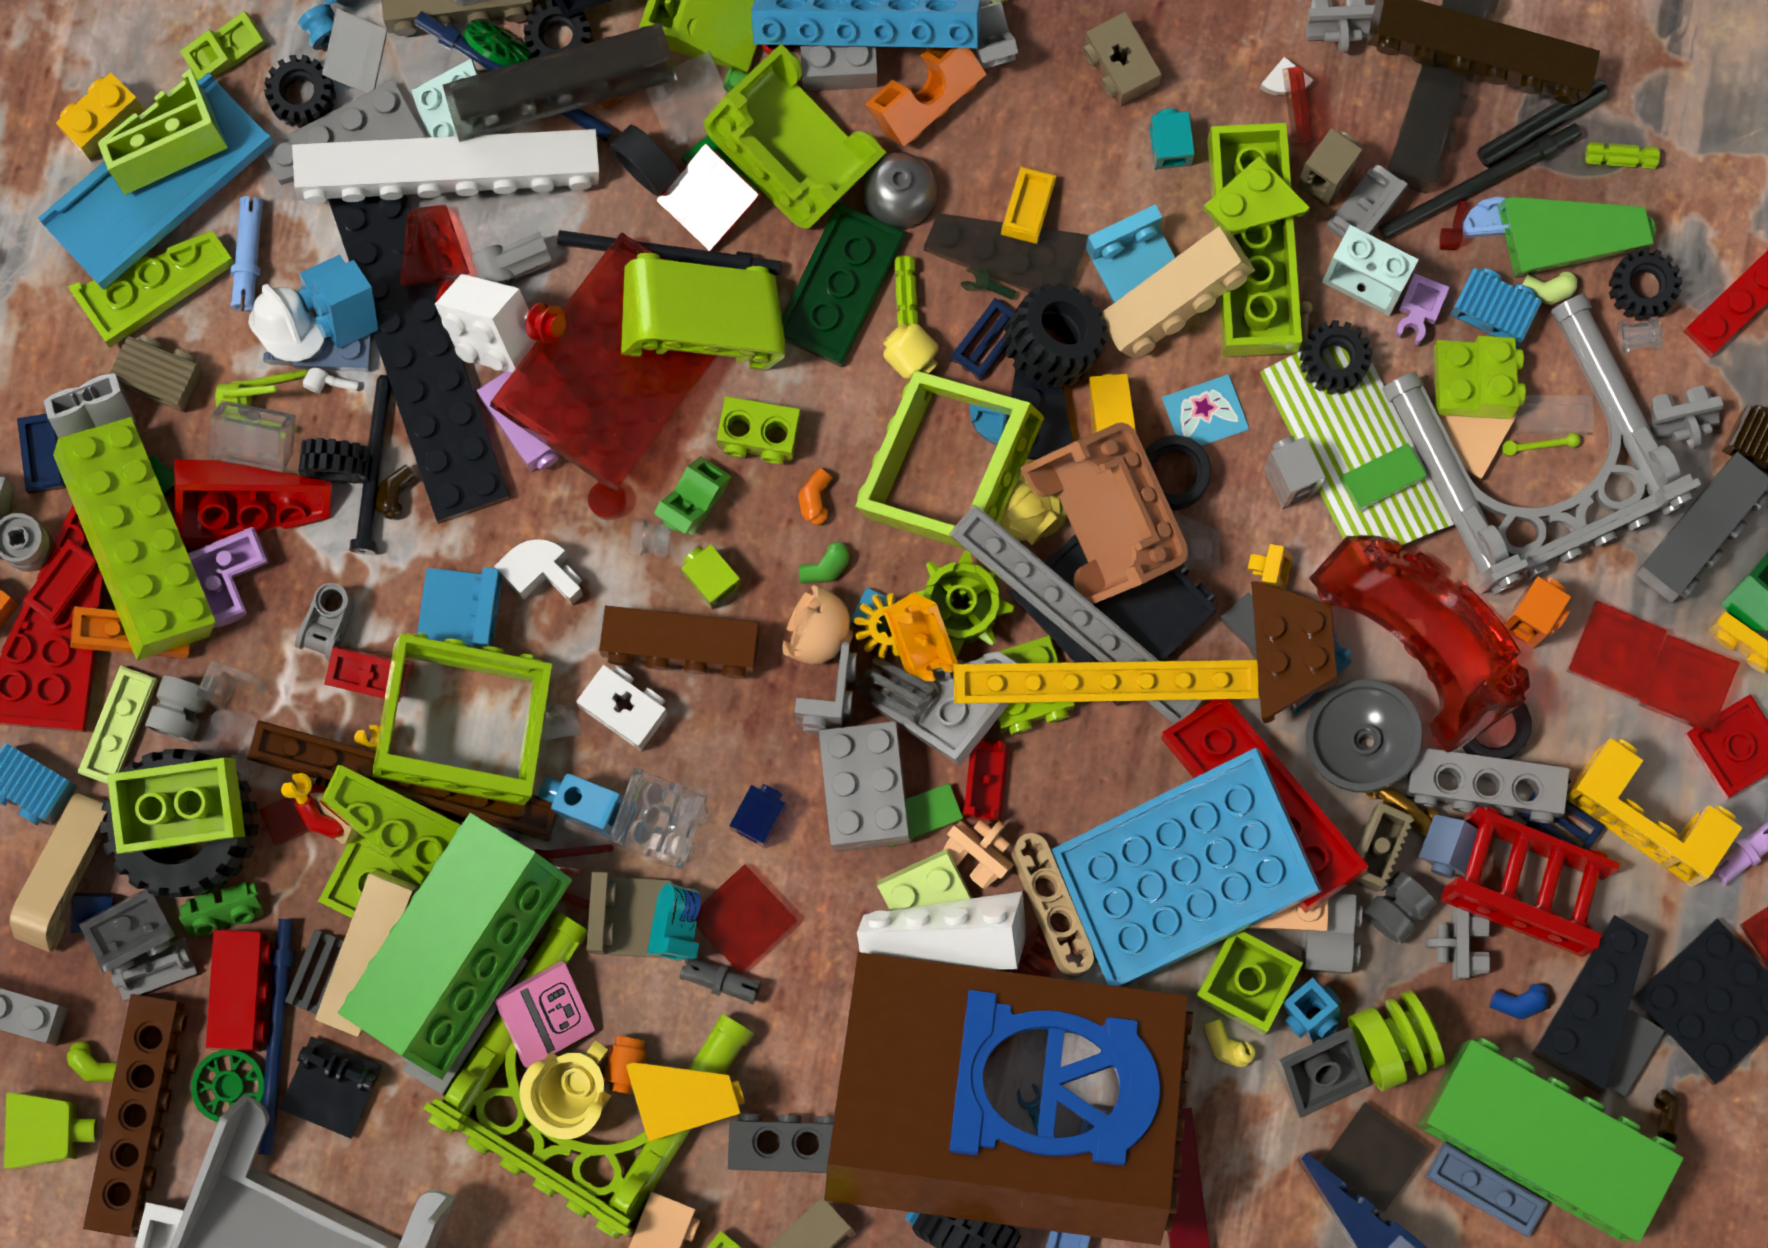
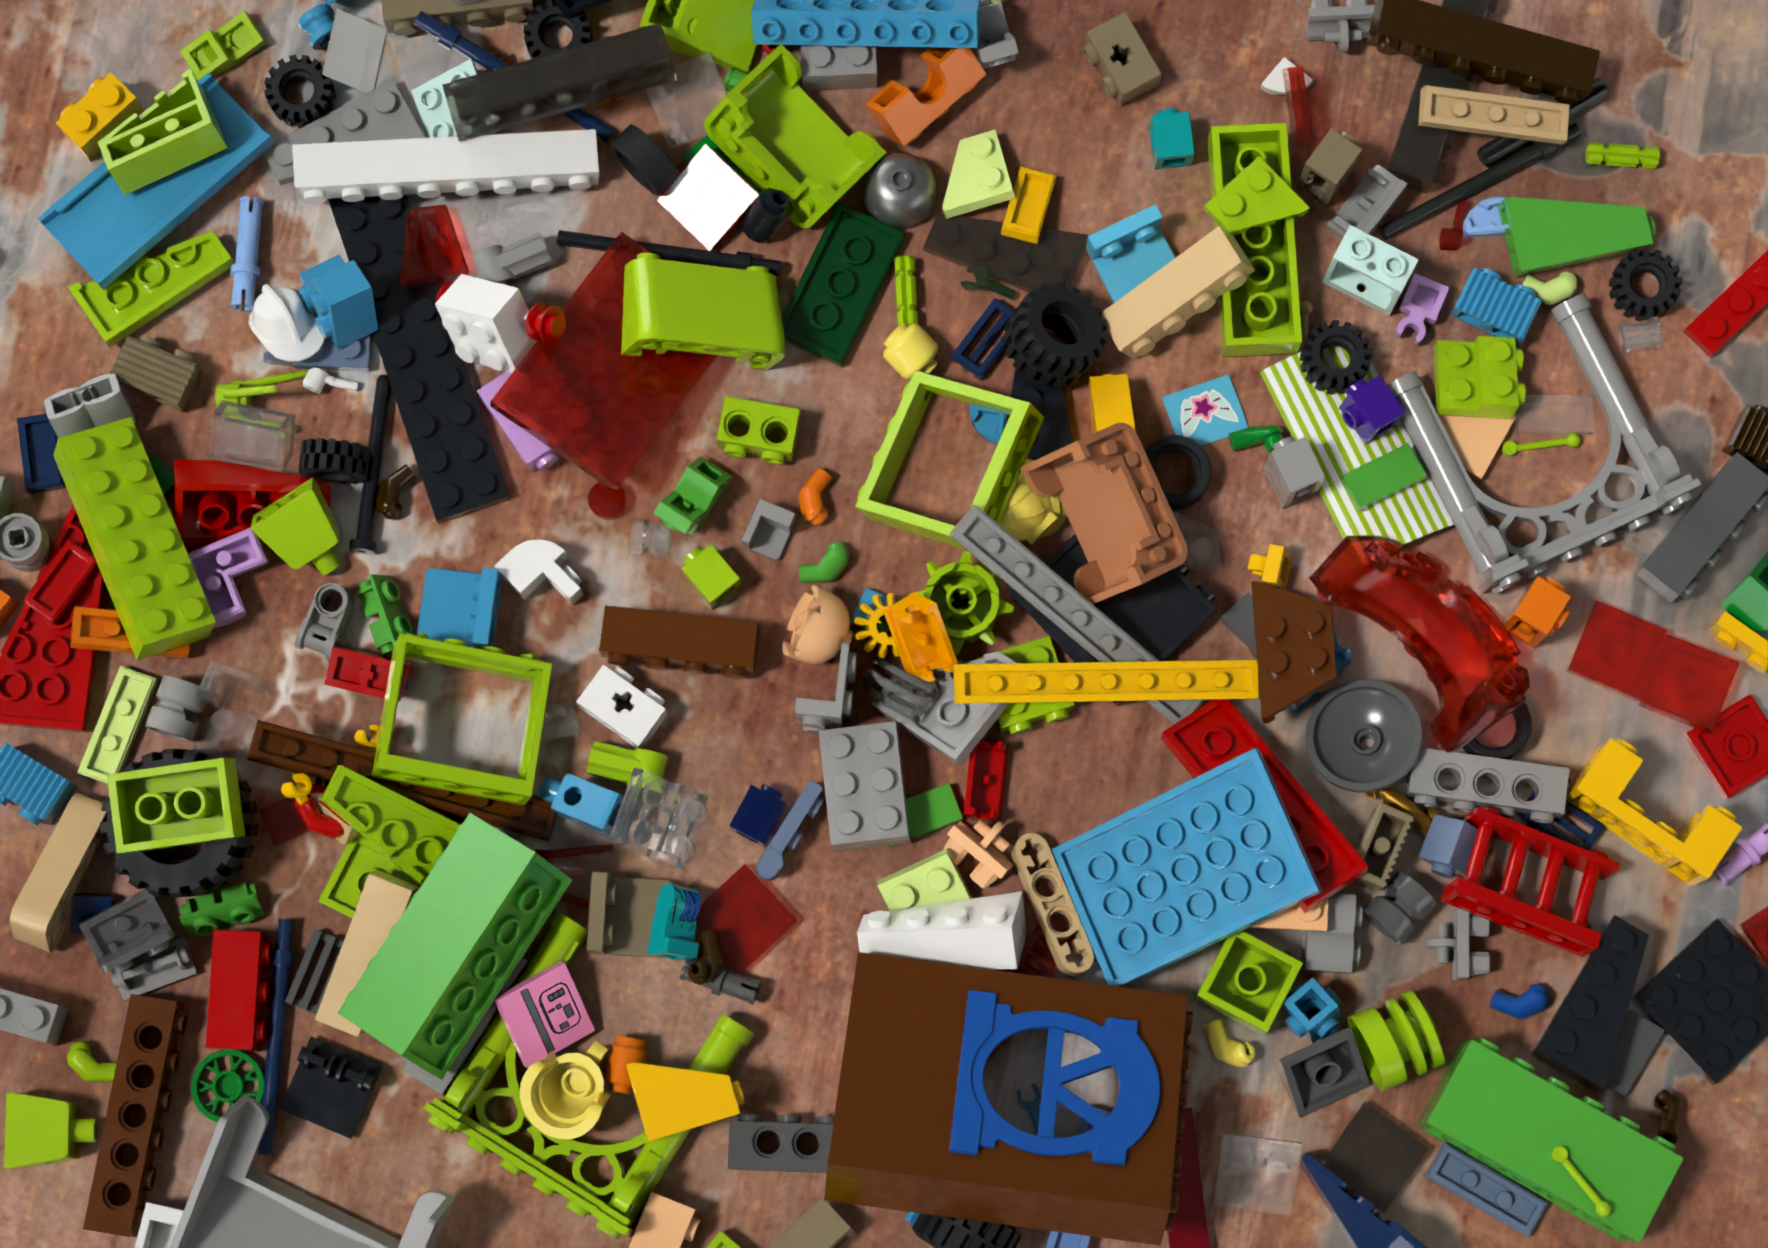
green wheel [464,21,530,69] -> none
light grey hips [1650,385,1723,449] -> none
none -> lime torso [251,477,341,575]
none -> bright green hinge [357,574,413,656]
none -> lime piece [586,741,668,795]
none -> dark brown arm [687,929,724,985]
none -> light grey panel [742,499,796,561]
none -> black brick [743,188,793,243]
none -> sand blue hinge [755,781,824,880]
none -> yellowish green wing [942,130,1015,219]
none -> clear hinge [1213,1132,1303,1216]
none -> green arm [1228,425,1284,452]
none -> dark purple brick [1339,376,1405,444]
none -> tan plate [1418,85,1569,145]
none -> lime hinge [1551,1146,1612,1217]

